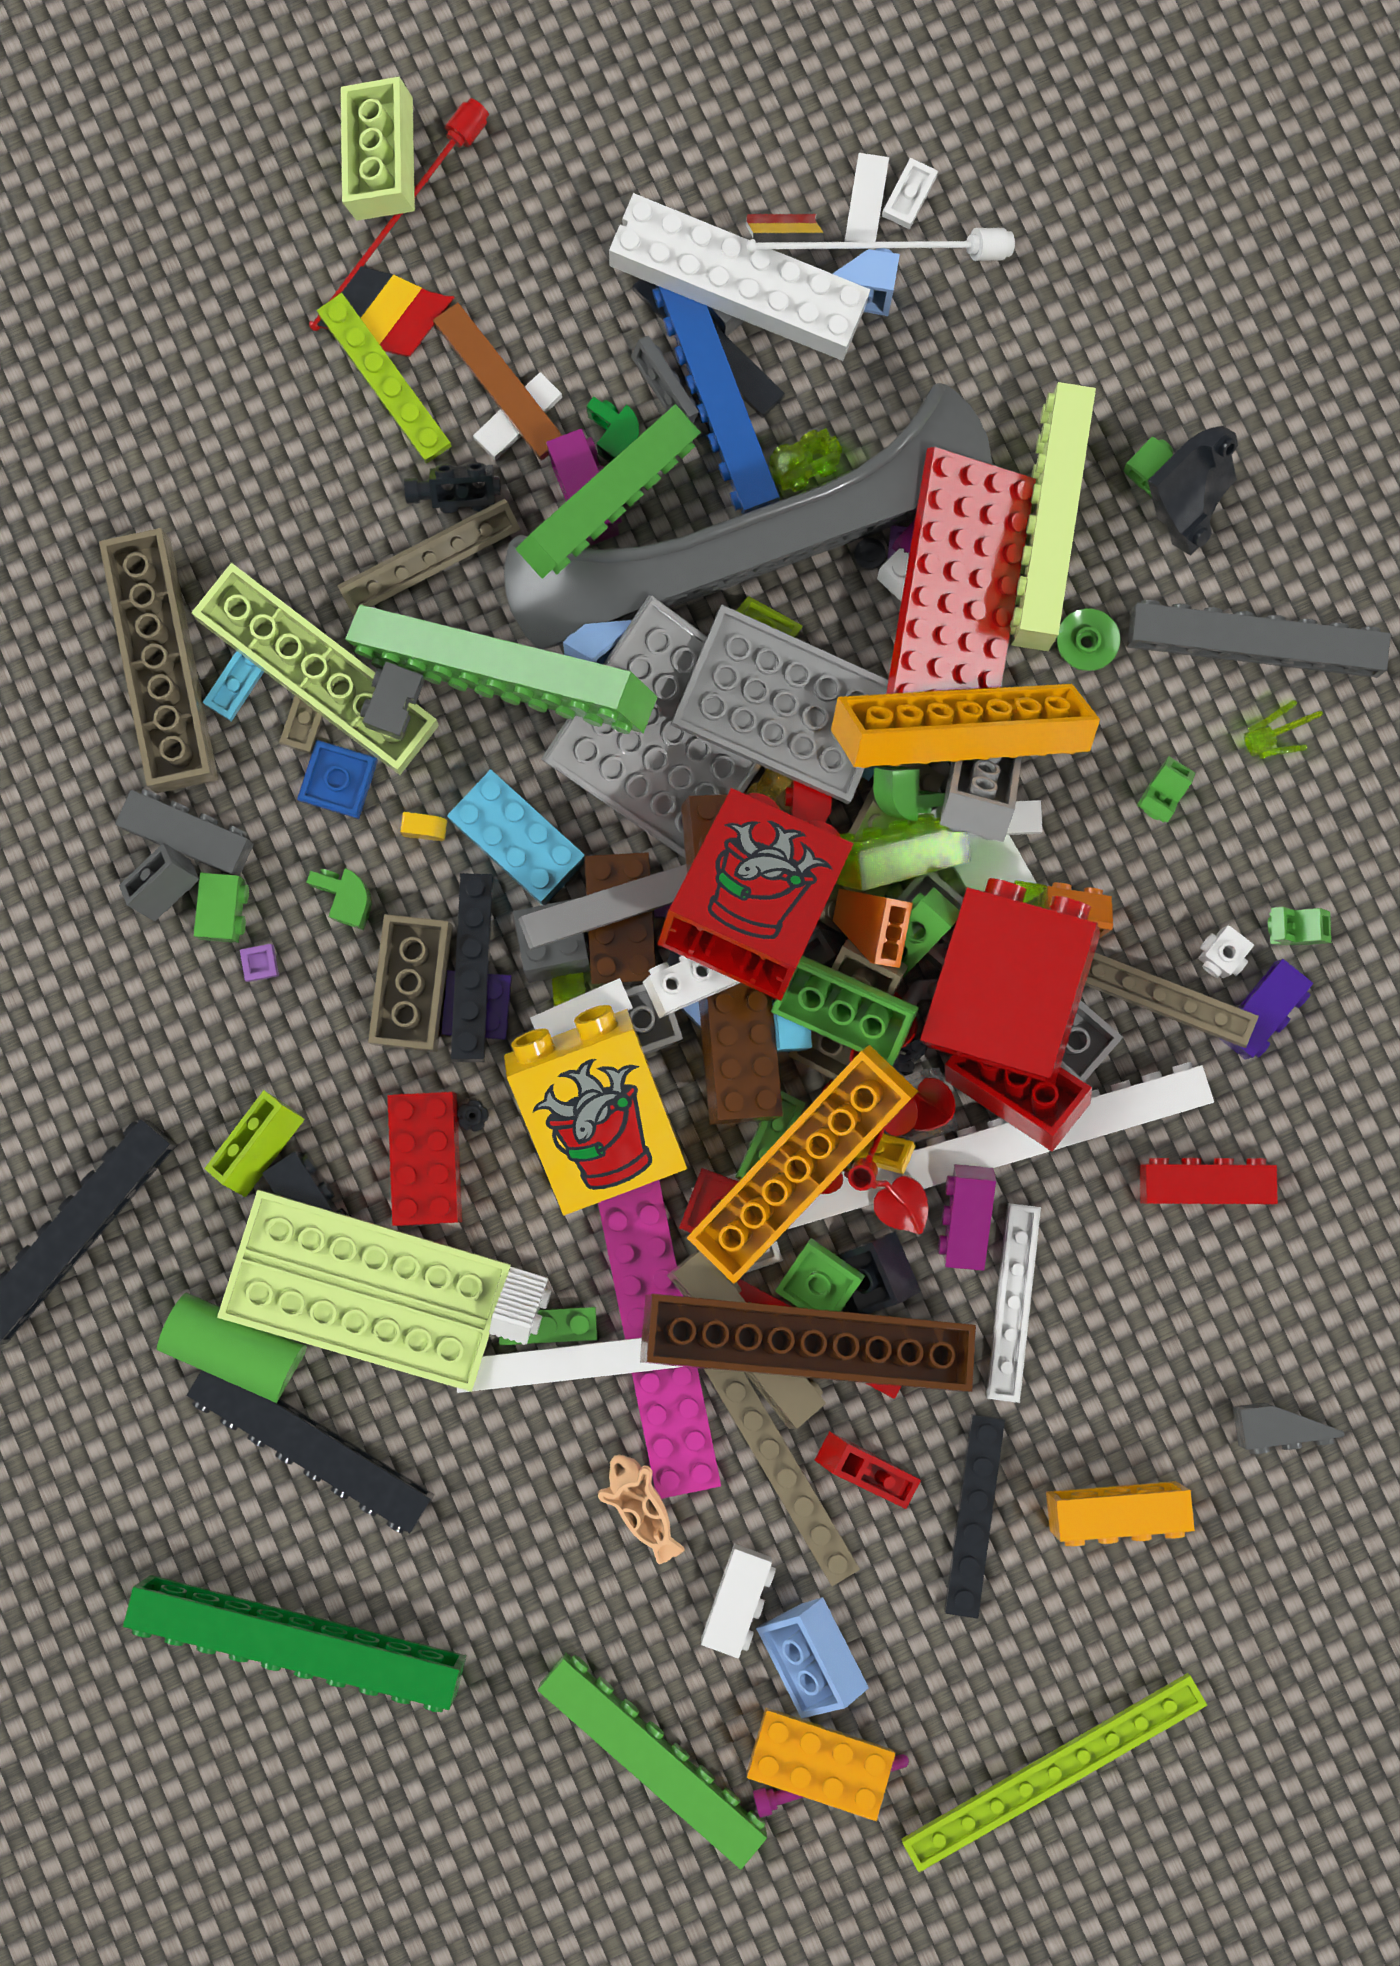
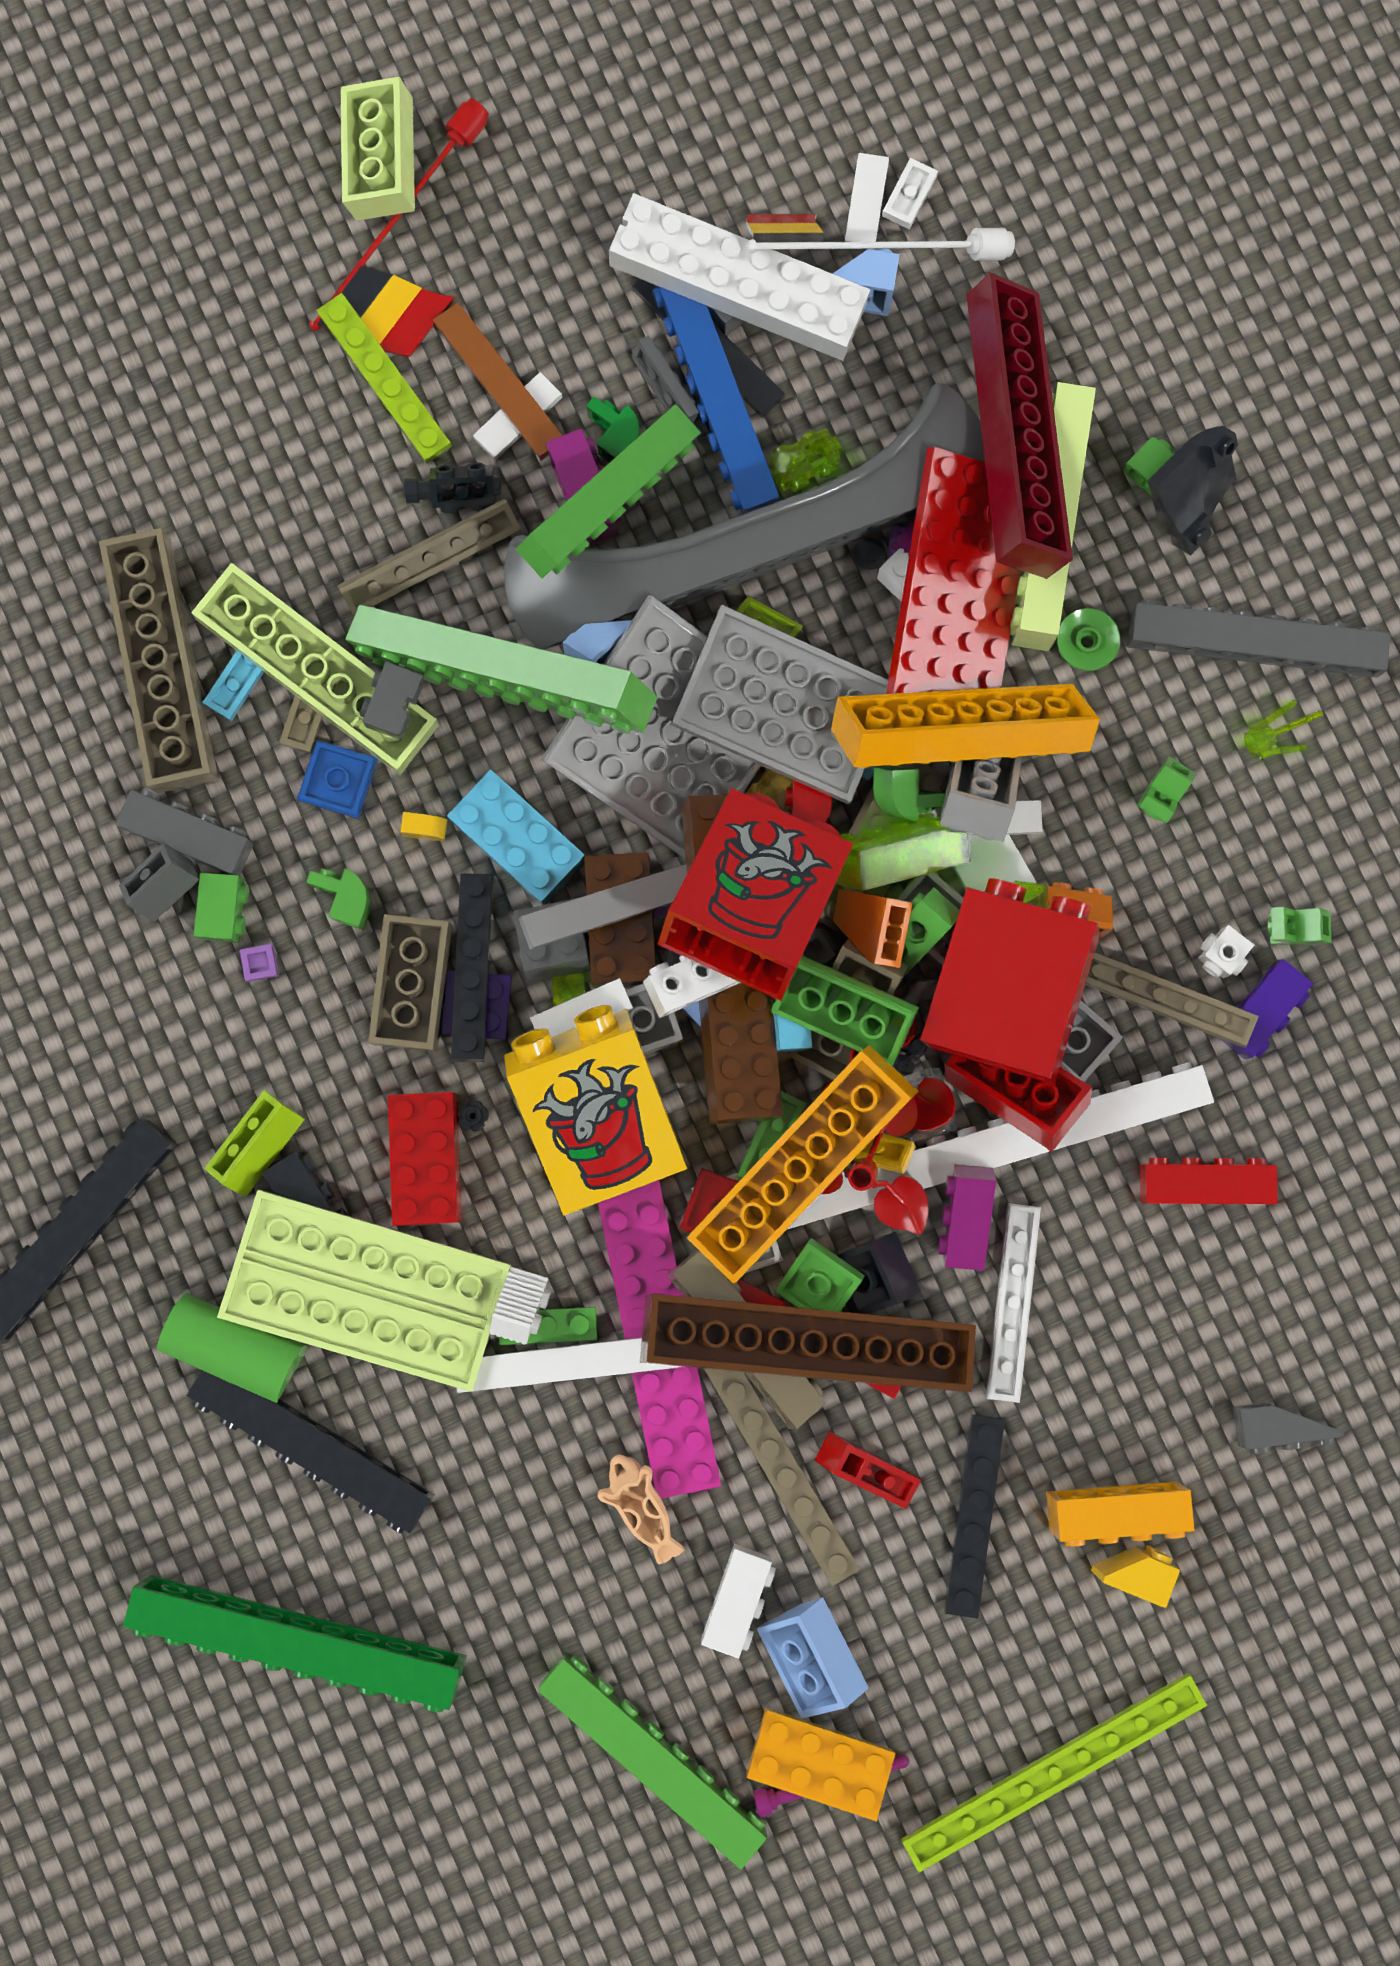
none -> dark red brick [966,272,1073,579]
none -> yellow slope [1091,1545,1180,1608]

